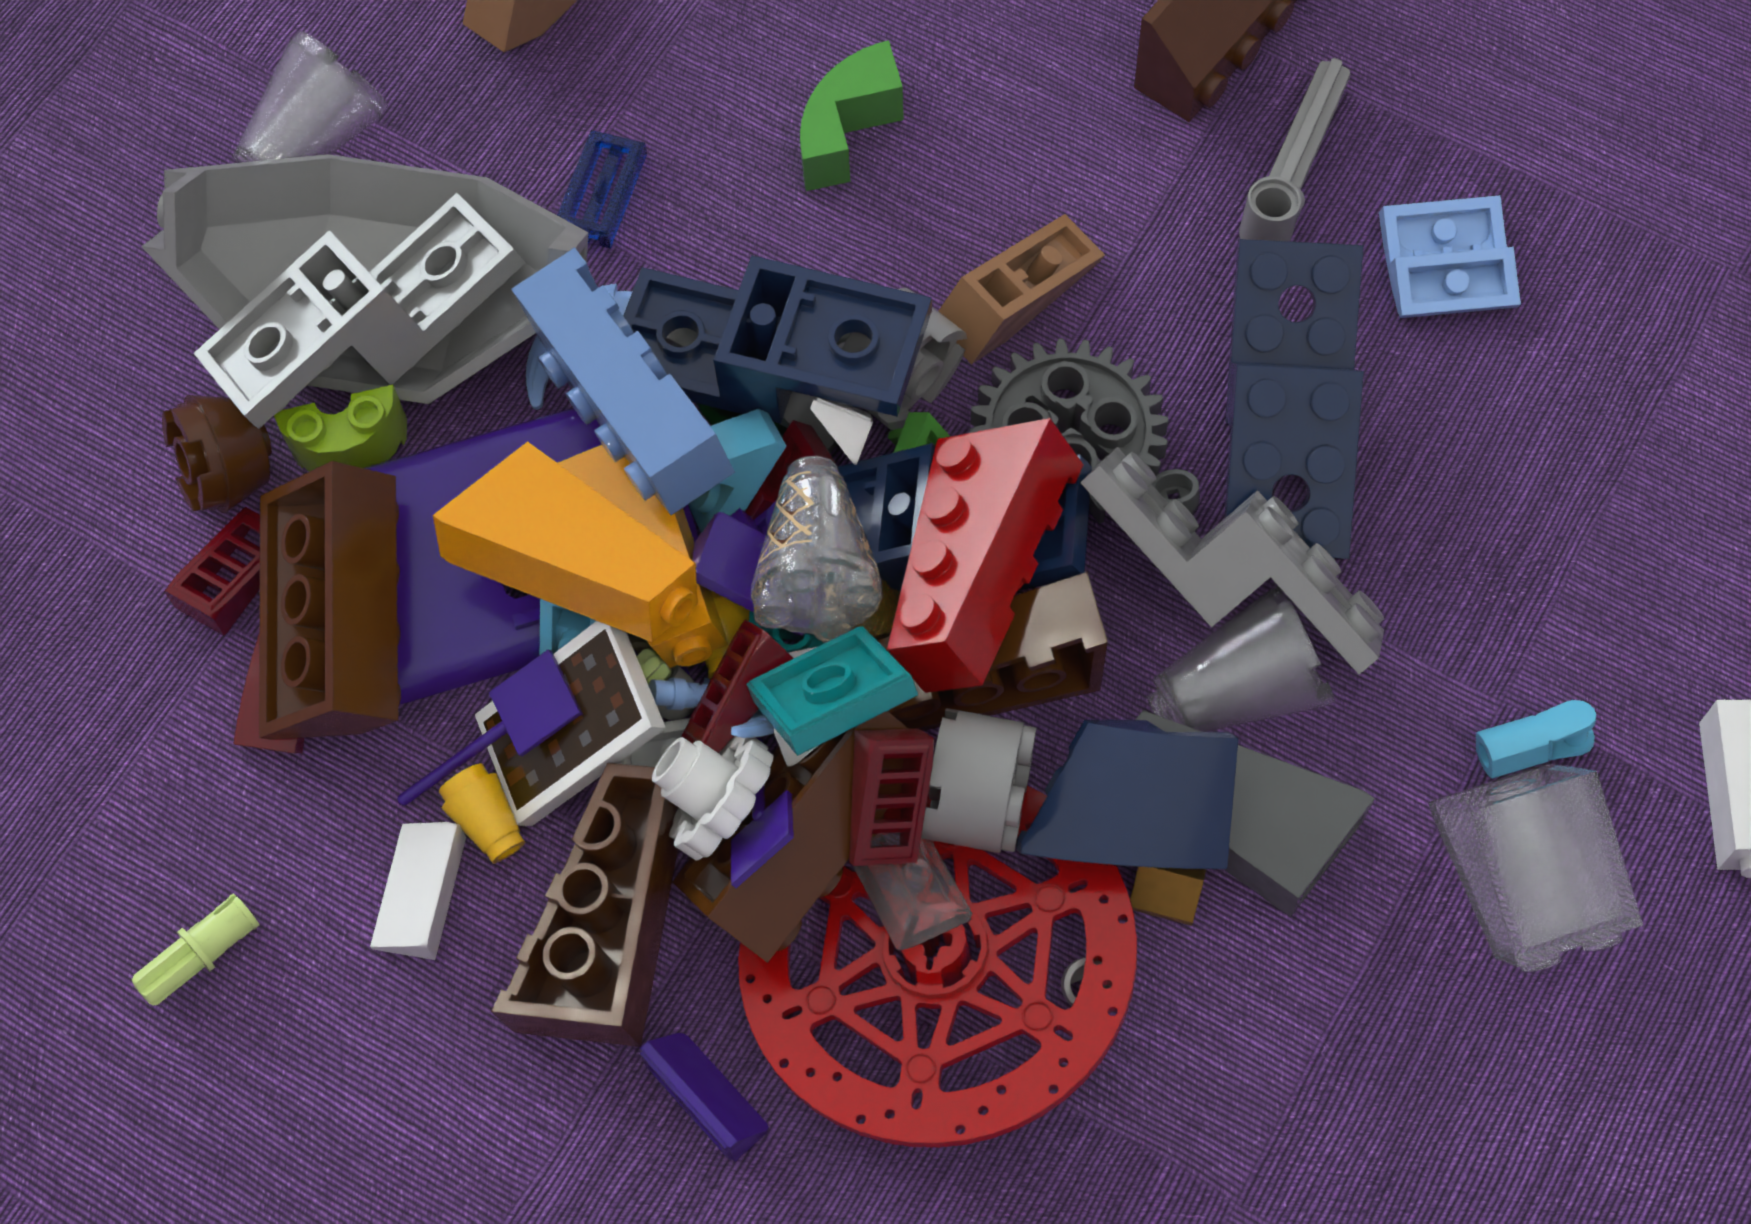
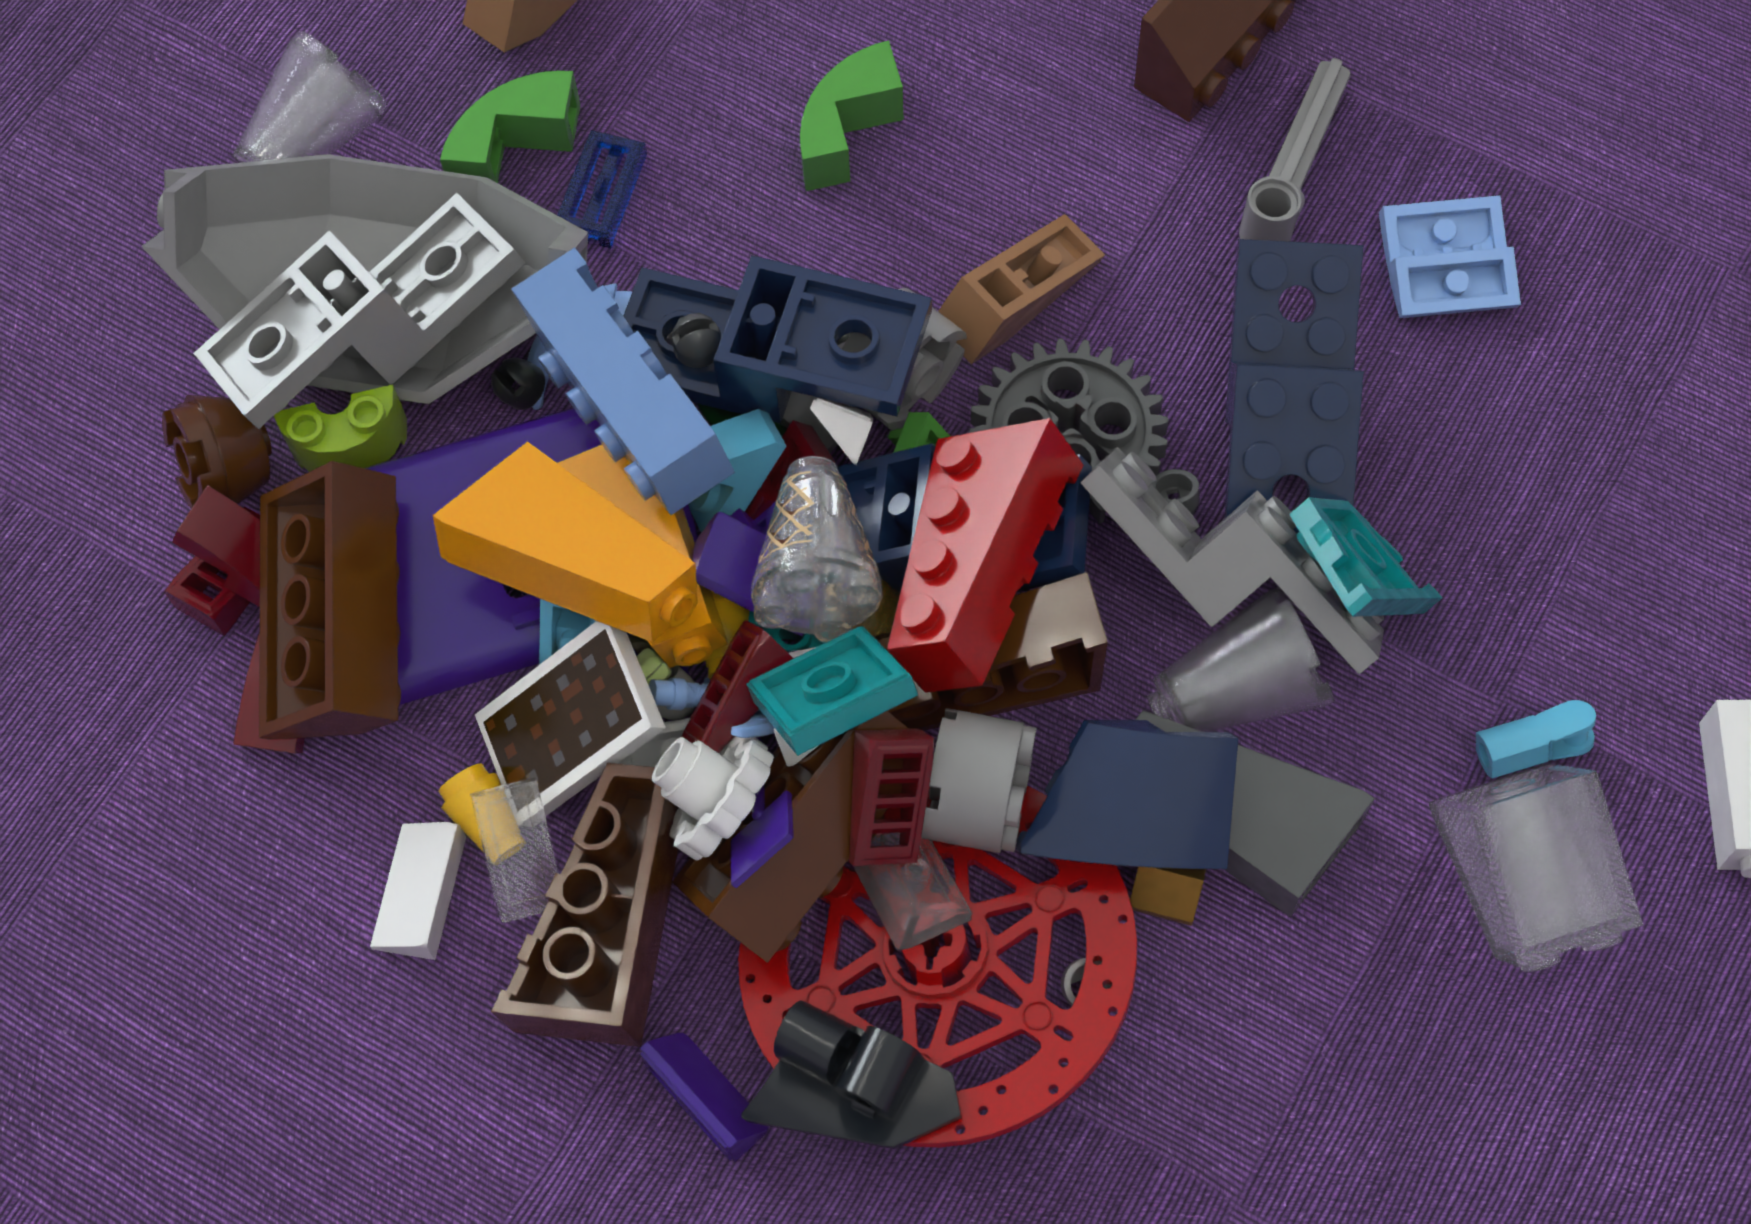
yellowish green axle [132,893,259,1006] -> none
dark purple piece [397,649,583,806] -> none
none -> dark red slope [172,485,260,607]
none -> bright green brick [440,71,581,183]
none -> clear tile [470,777,559,923]
none -> pearl dark grey hinge [491,358,545,410]
none -> dark grey hinge [672,313,721,368]
none -> black panel [742,1000,962,1149]
none -> teal wing [1289,497,1442,617]

